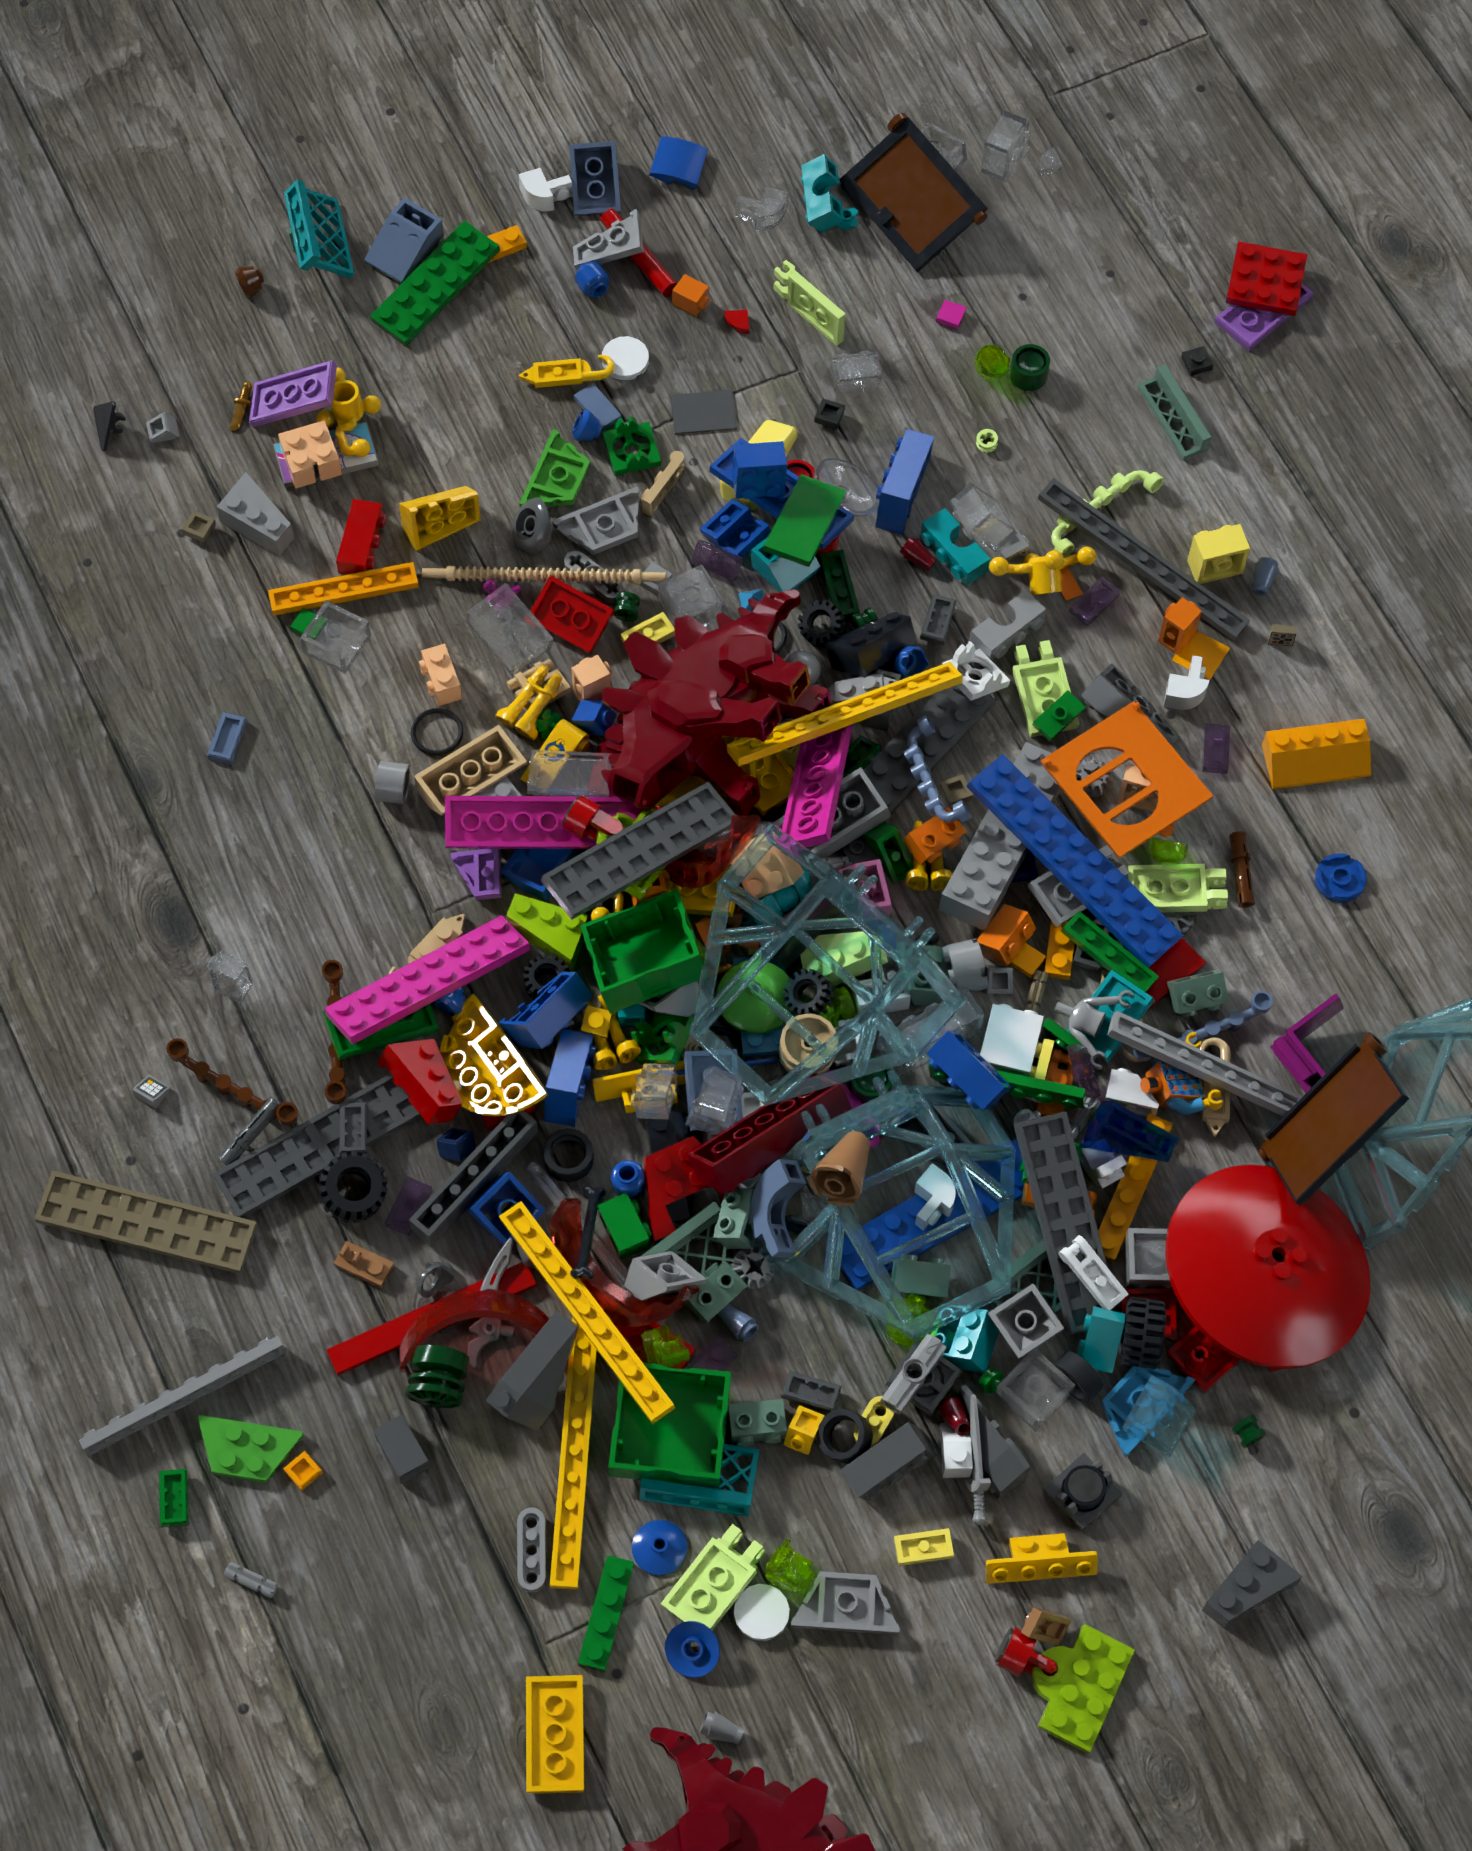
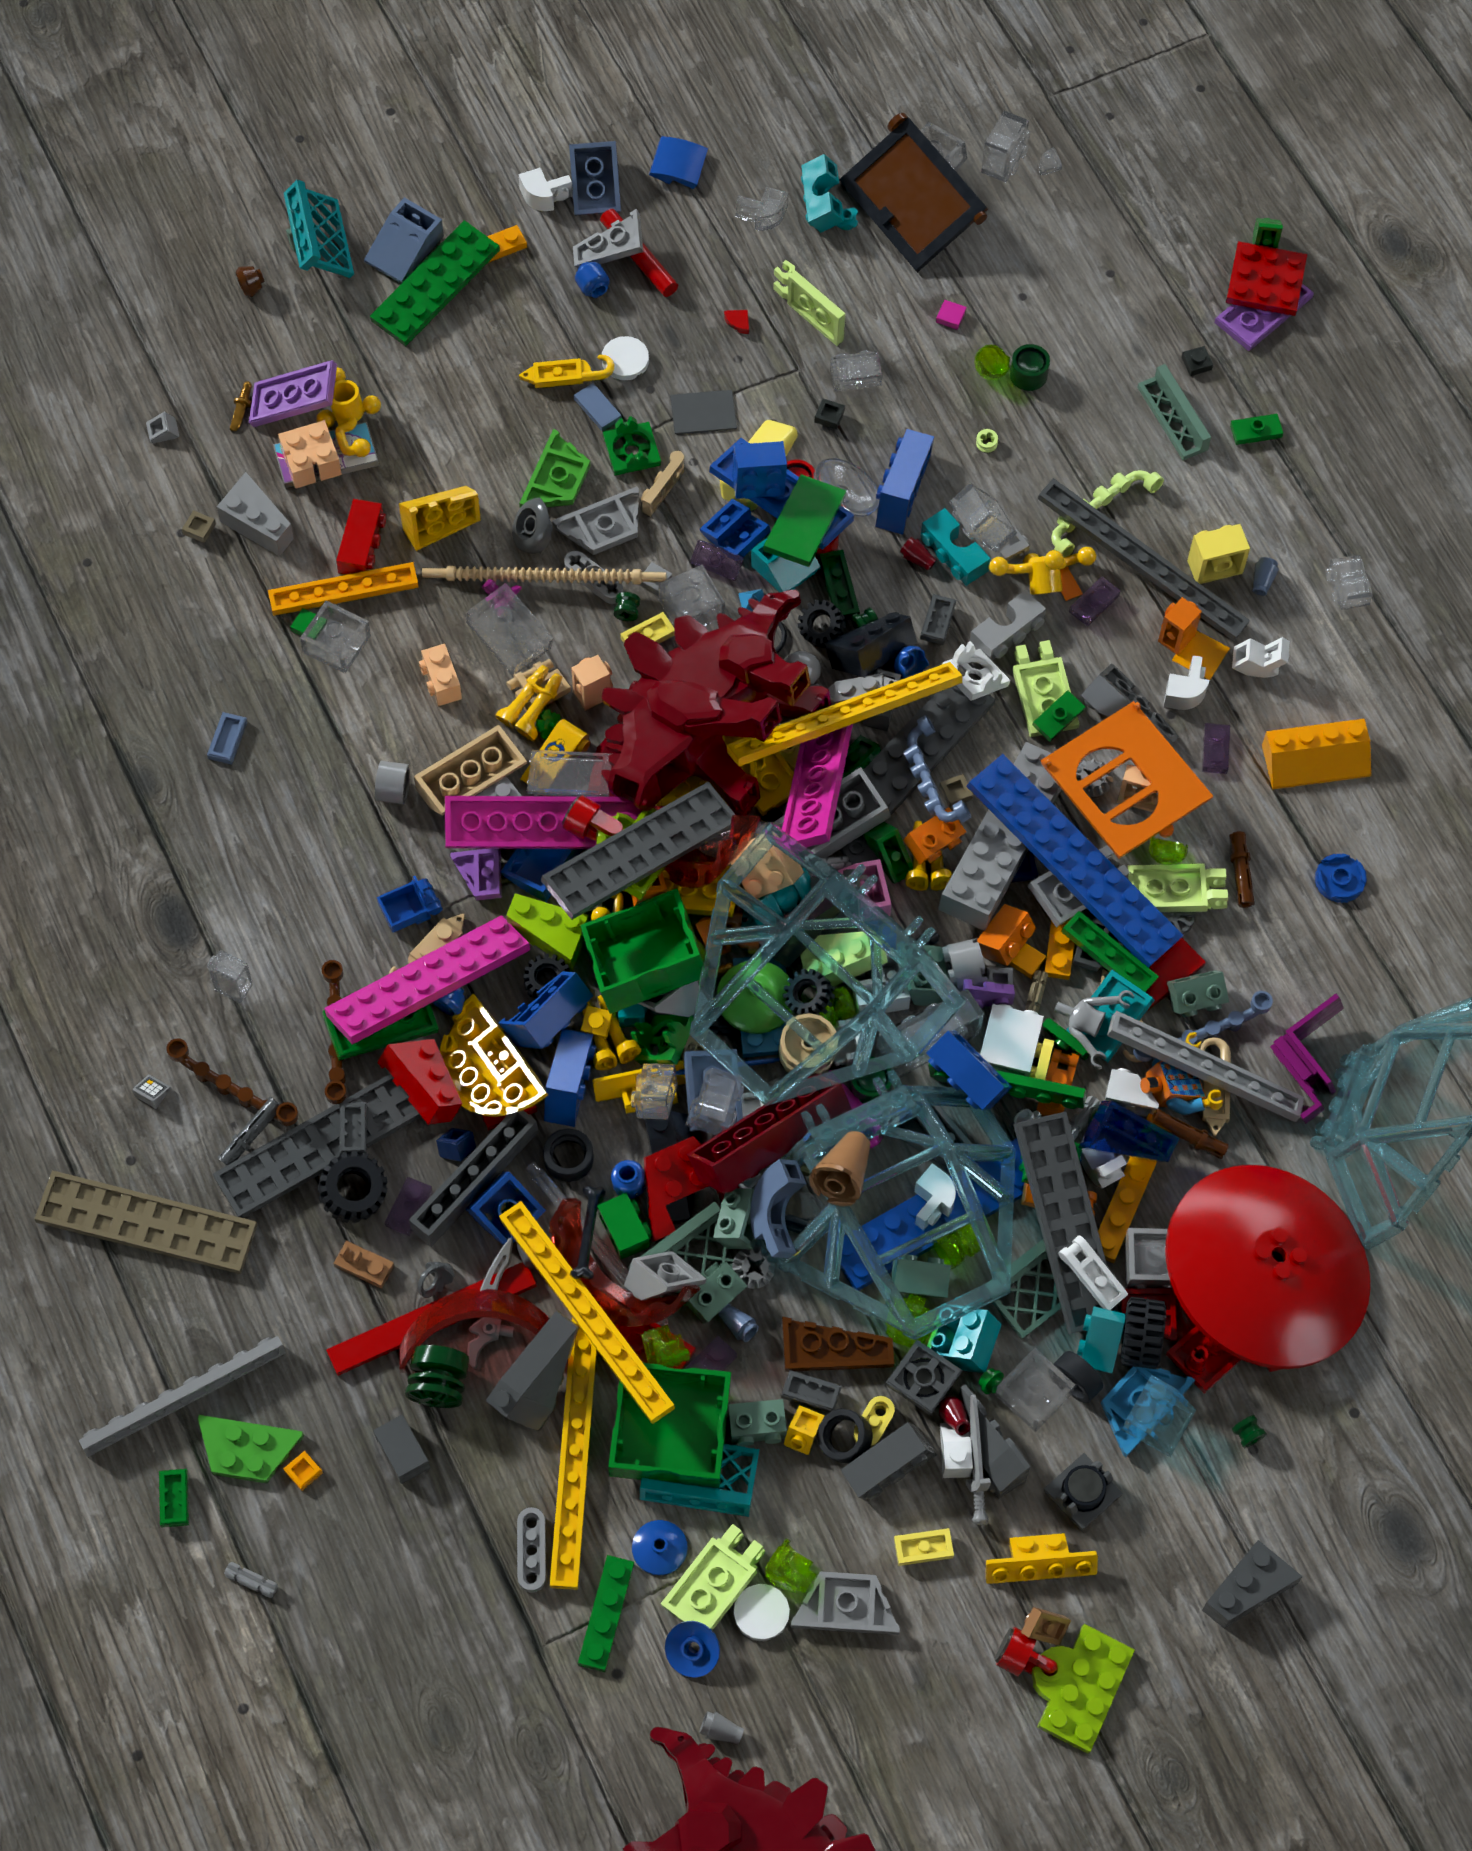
black piece [93,401,126,451] -> none
black tyre [411,708,464,756] -> none
red plate [526,575,615,654] -> none
yellow plate [526,1675,584,1794] -> none
blue brick [571,700,617,735] -> none
blue cone [572,410,602,442] -> none
orange brick [672,274,710,317] -> none
light grey piece [880,1334,947,1414] -> none
light grey slope [988,1283,1064,1359] -> none
clear purple plate [1066,1044,1101,1099] -> none
reddish brown door [1257,1032,1409,1207] -> none
dark tan tile [1268,624,1297,646] -> none
none -> blue piece [377,876,443,933]
none -> reddish brown wing [782,1316,894,1372]
none -> clear neon green wheel [933,1220,984,1269]
none -> medium lavender wing [960,979,1015,1010]
none -> reddish brown pin [1150,1109,1229,1159]
none -> green plate [1230,414,1283,445]
none -> white brick [1232,637,1290,678]
none -> green slope [1253,218,1283,249]
none -> clear brick [1326,555,1372,610]

